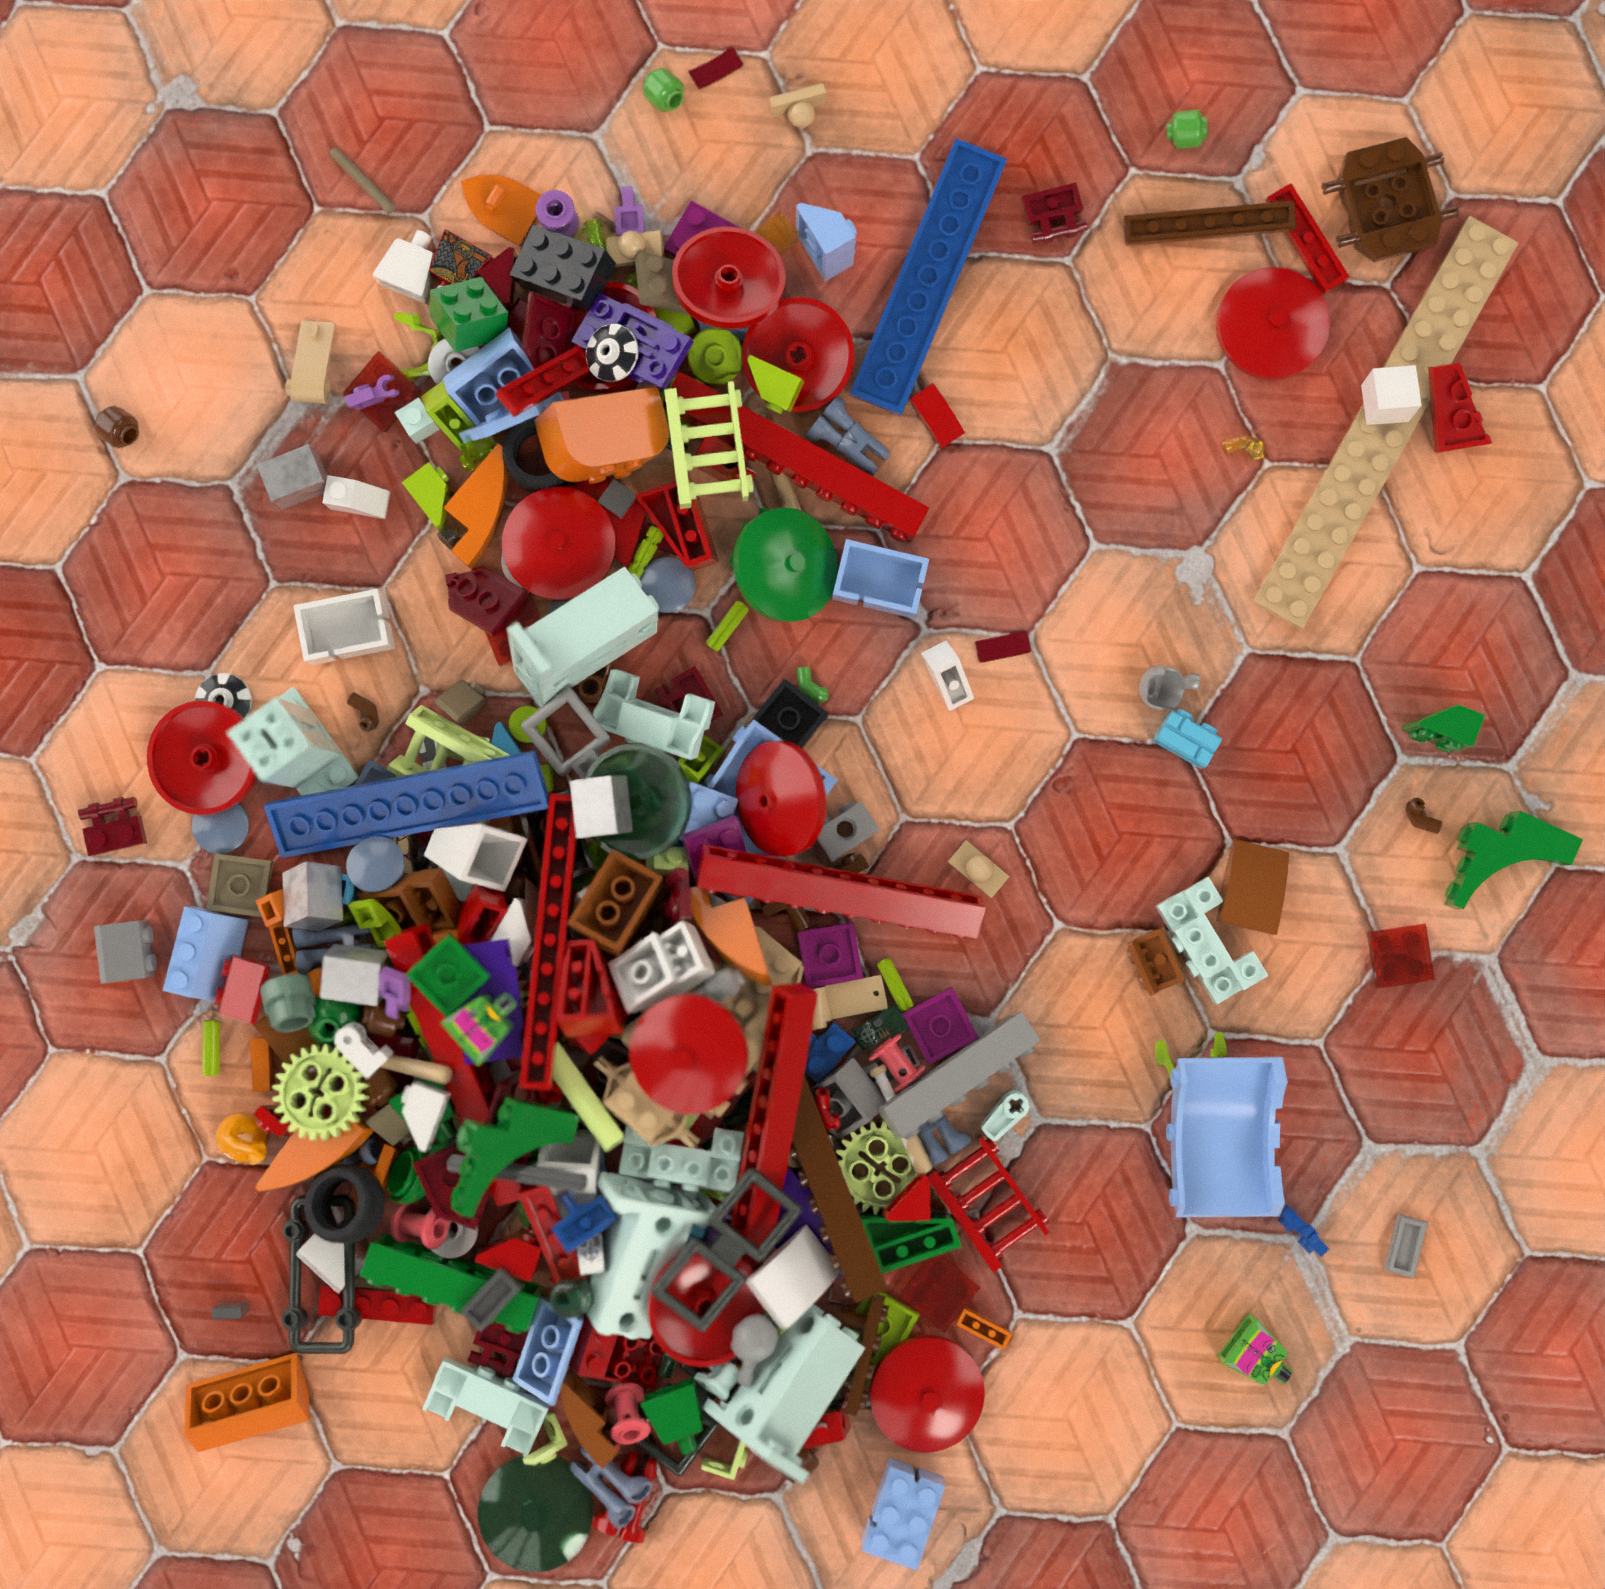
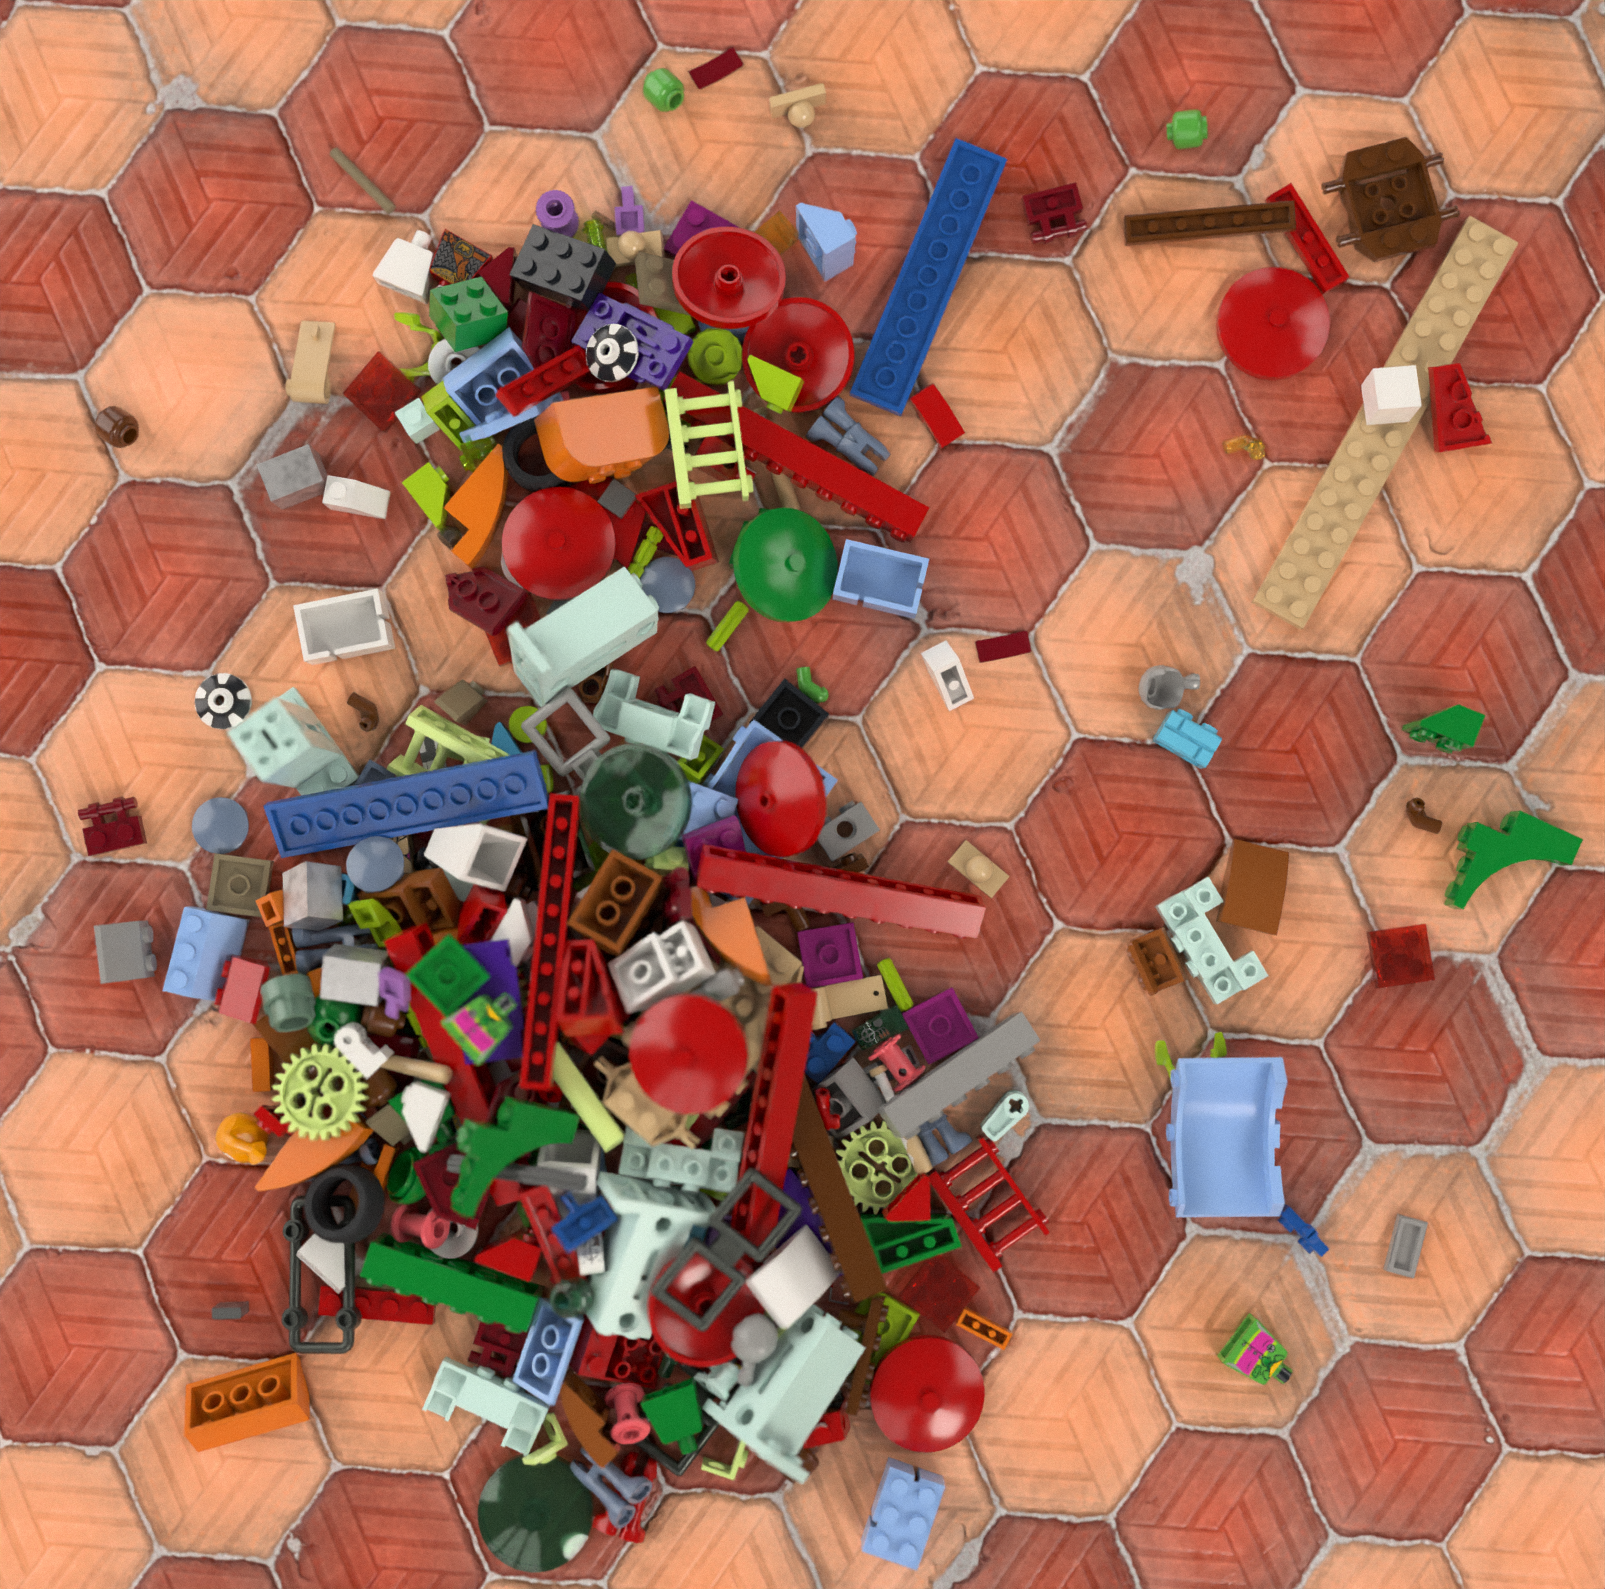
red dish [147,701,258,815] -> none
lime axle [202,1020,220,1076] -> none
medium lavender plate [345,375,399,410] -> none
dark grey tile [460,1266,523,1332] -> none
orange shield [461,175,542,247] -> none
dark tan sticker [525,878,538,931] -> none
flat silver piece [570,776,633,838] -> none

